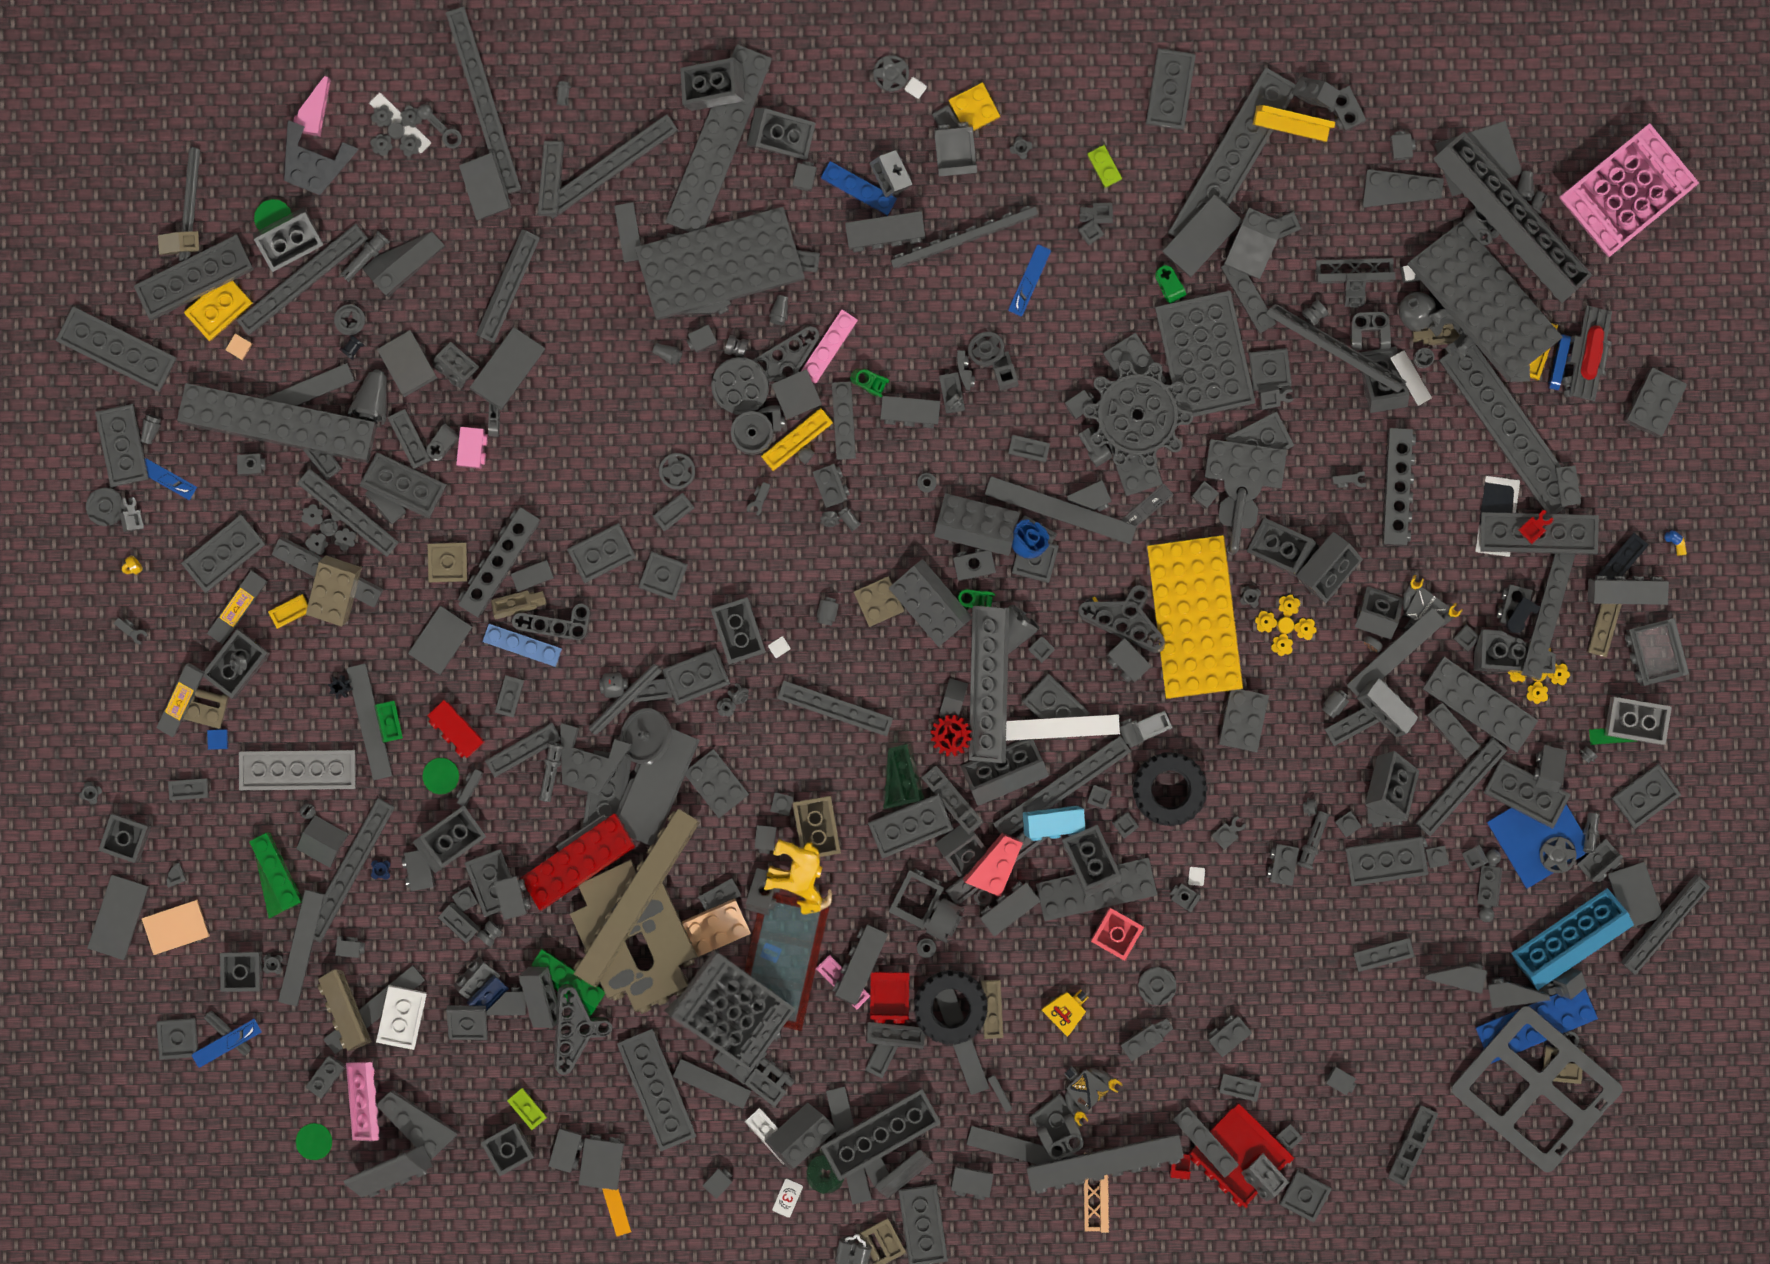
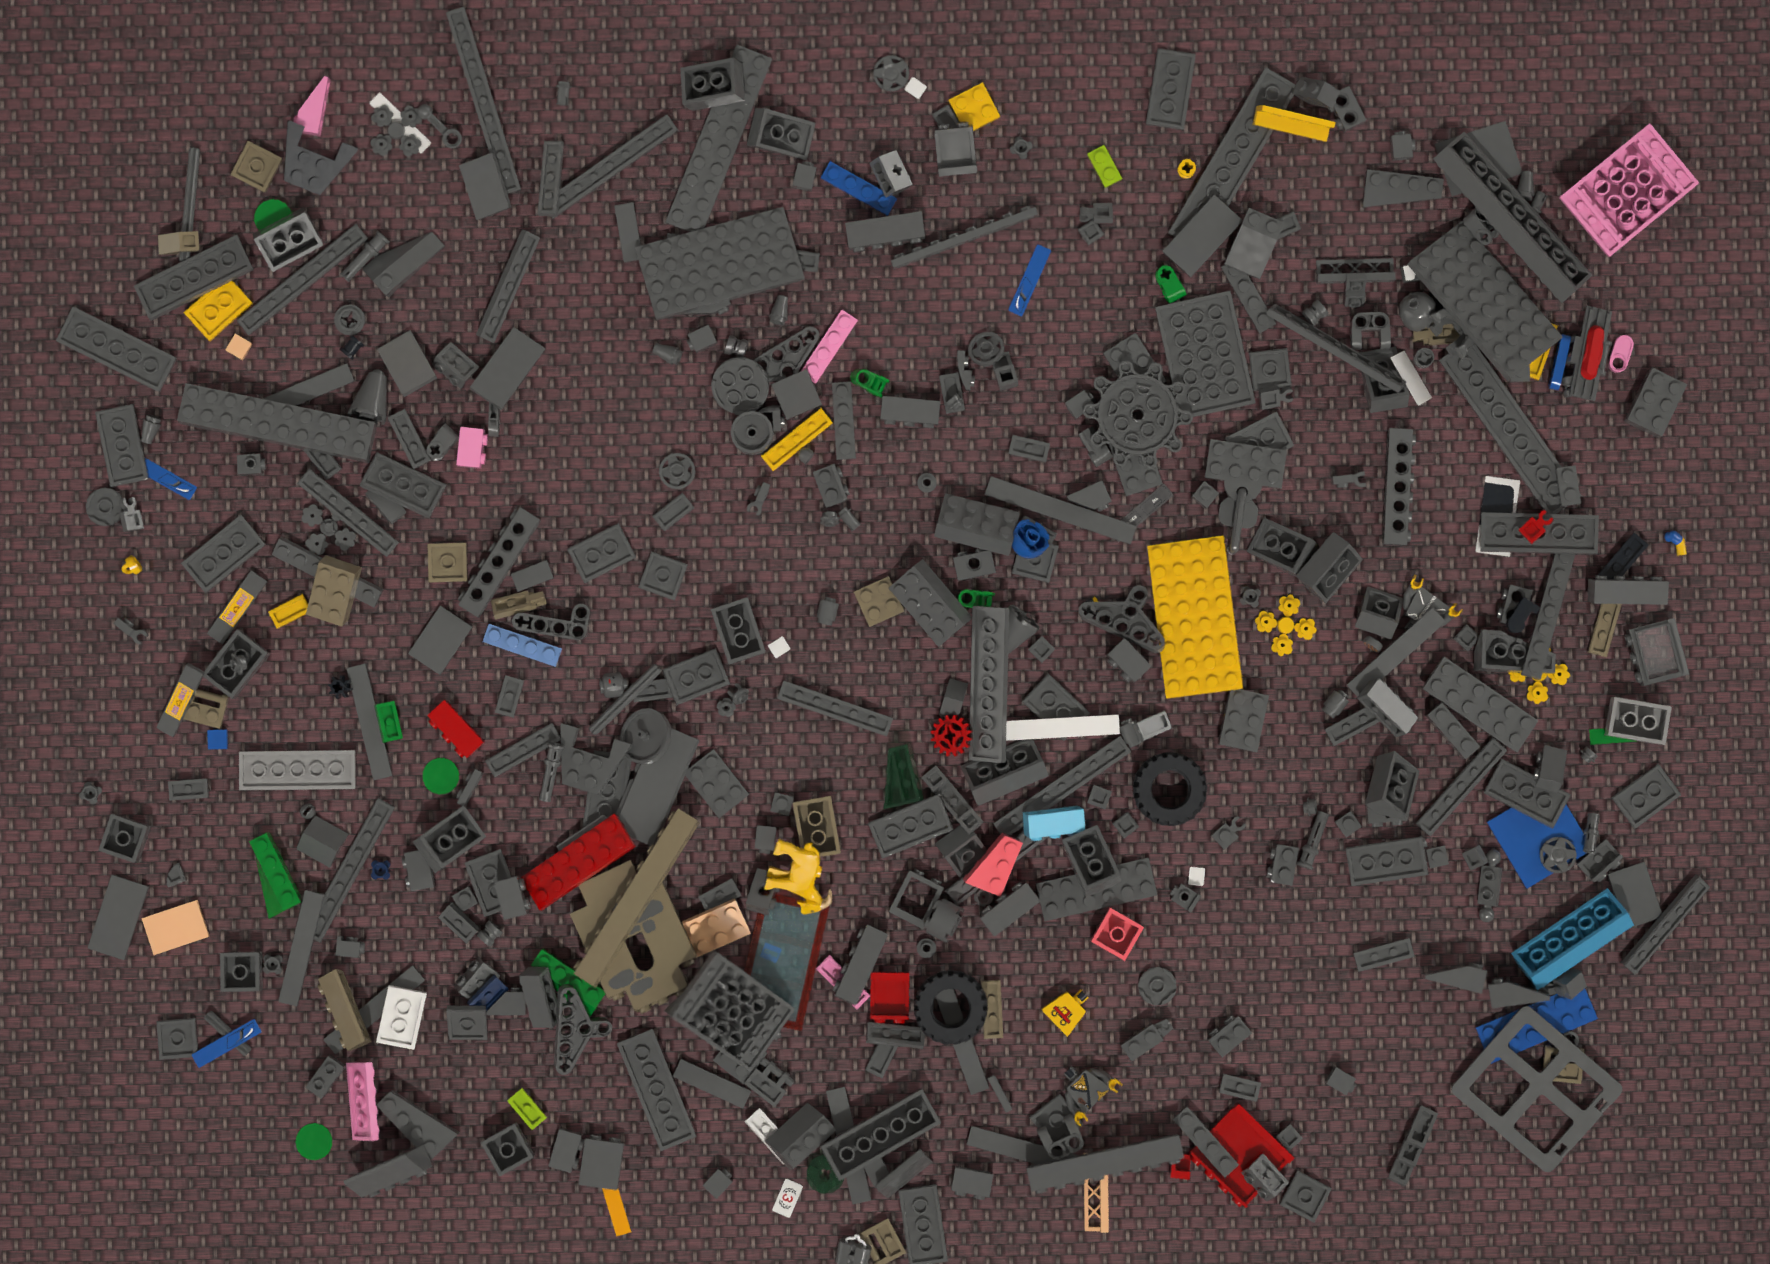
none -> dark tan plate [230,141,283,193]
none -> yellow bush [1177,159,1196,179]
none -> bright pink piece [1608,335,1634,373]

